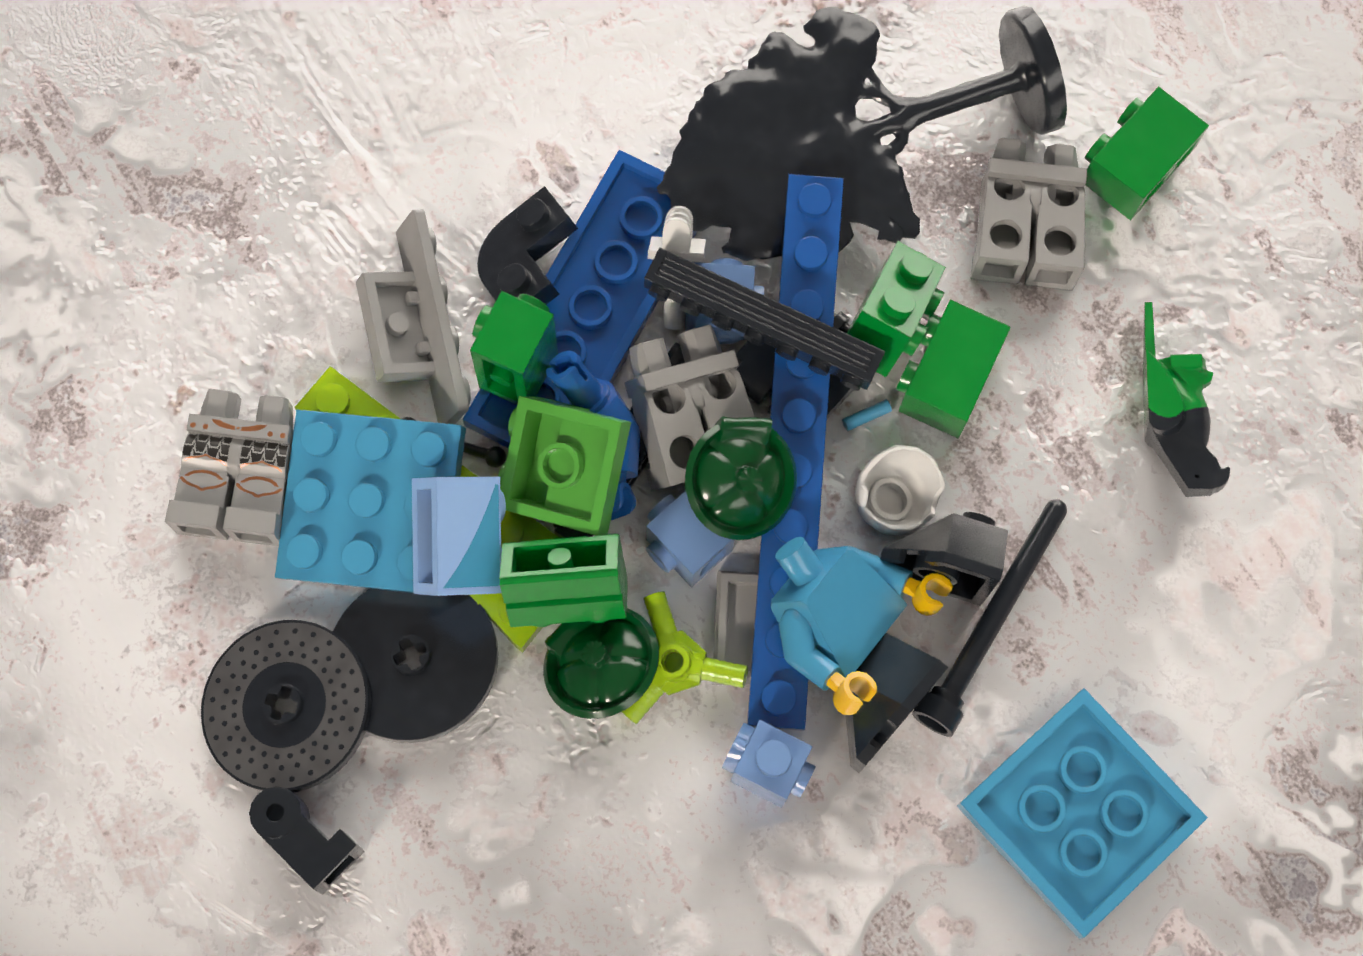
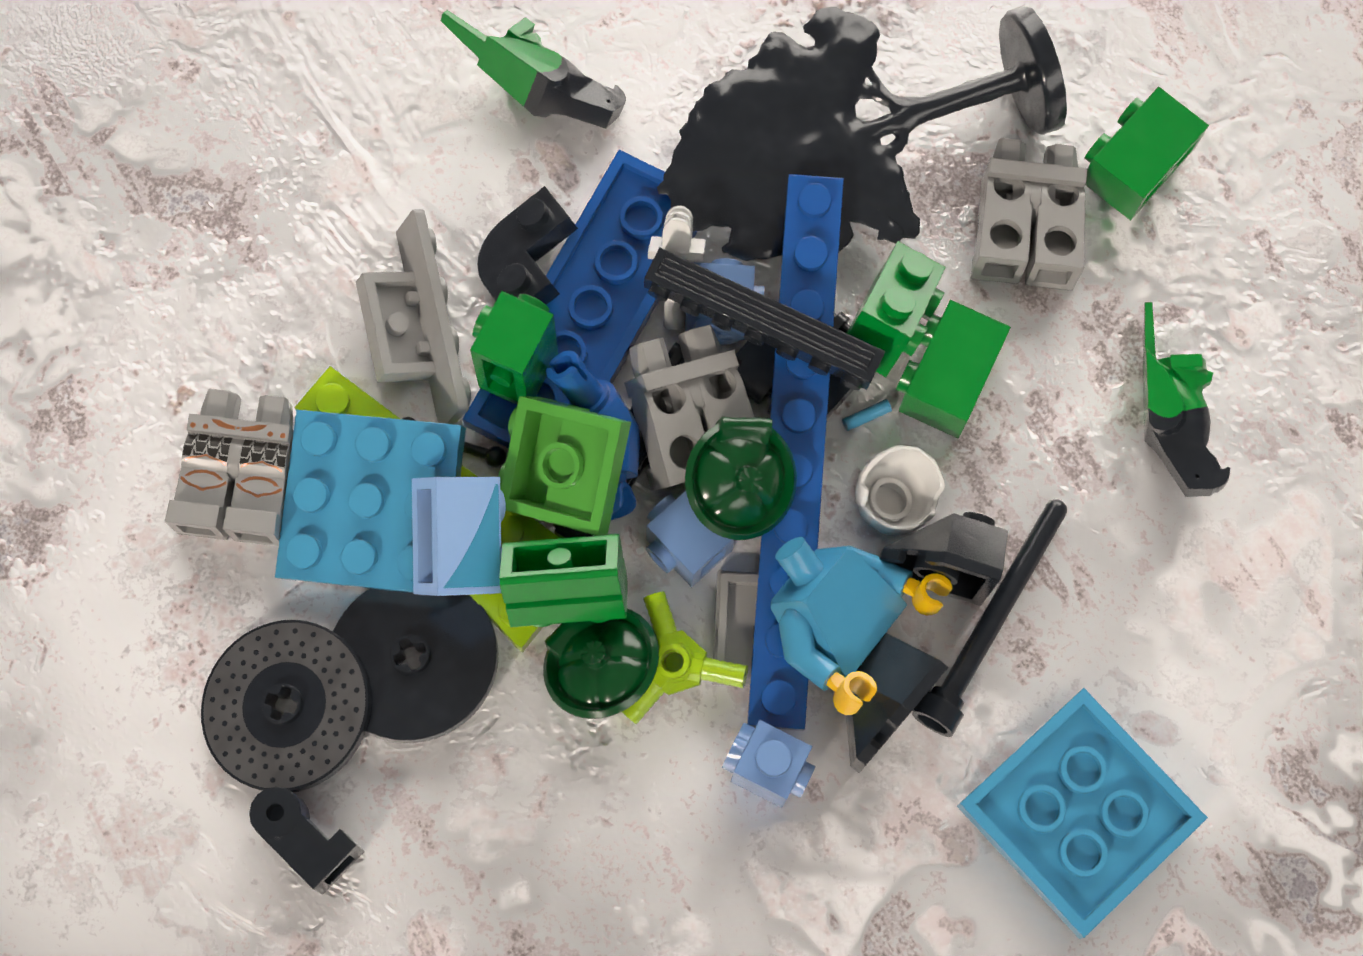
none -> animal [440,10,626,129]

